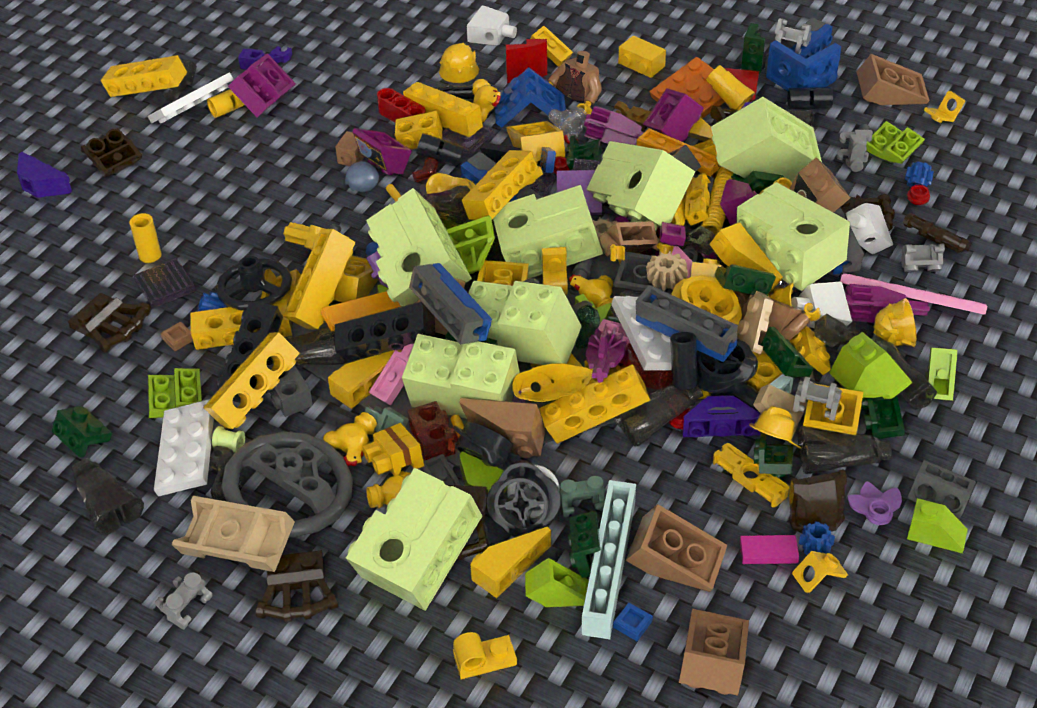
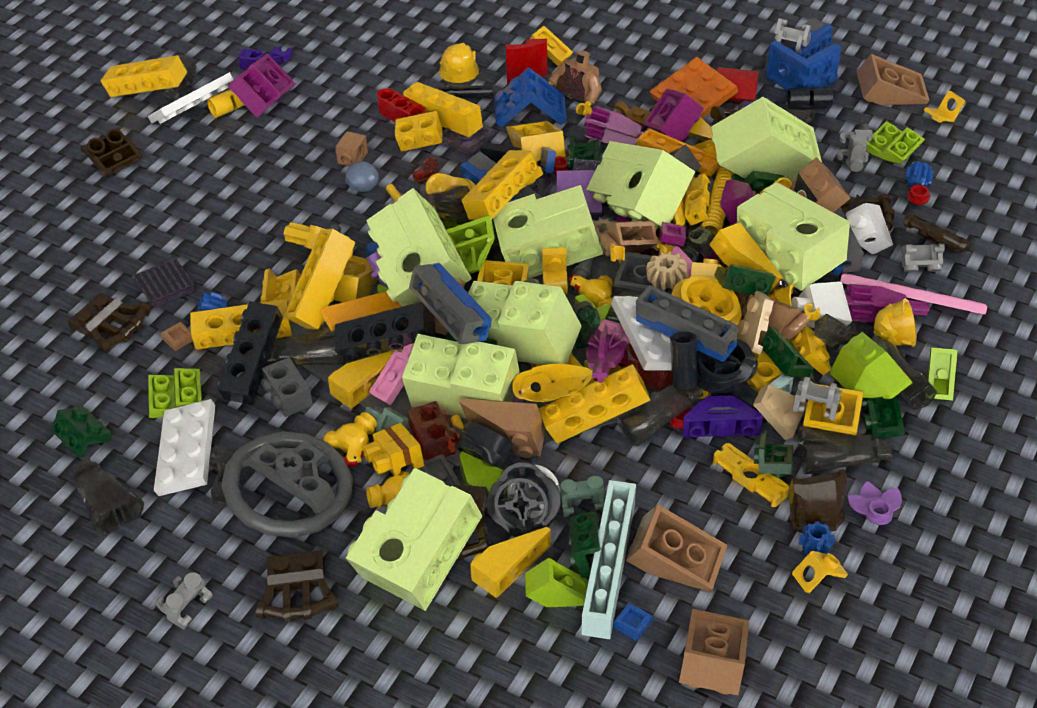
dark purple slope [17,152,72,198] -> none
yellow pin [129,213,162,263] -> none
tan piece [172,496,295,572] -> none
yellow brick [203,332,300,429] -> none
yellowish green bush [212,426,245,453] -> none
black piece [216,256,292,310] -> none
magenta slope [353,128,412,176] -> none
black pin [416,133,464,167] -> none
yellow plate [453,632,517,679] -> none
white torso [467,5,517,46] -> none
yellow animal [472,79,501,122] -> none
clear animal [548,107,587,144] -> none
yellow brick [618,36,666,78] -> none
yellow plant [706,65,755,111] -> none
dark pink tile [740,535,799,564] -> none
dark green bracket [741,23,765,74] -> none
yellow piece [749,406,802,449] -> none
lime slope [907,498,968,554] -> none
dark grey brick [908,460,976,520] -> none

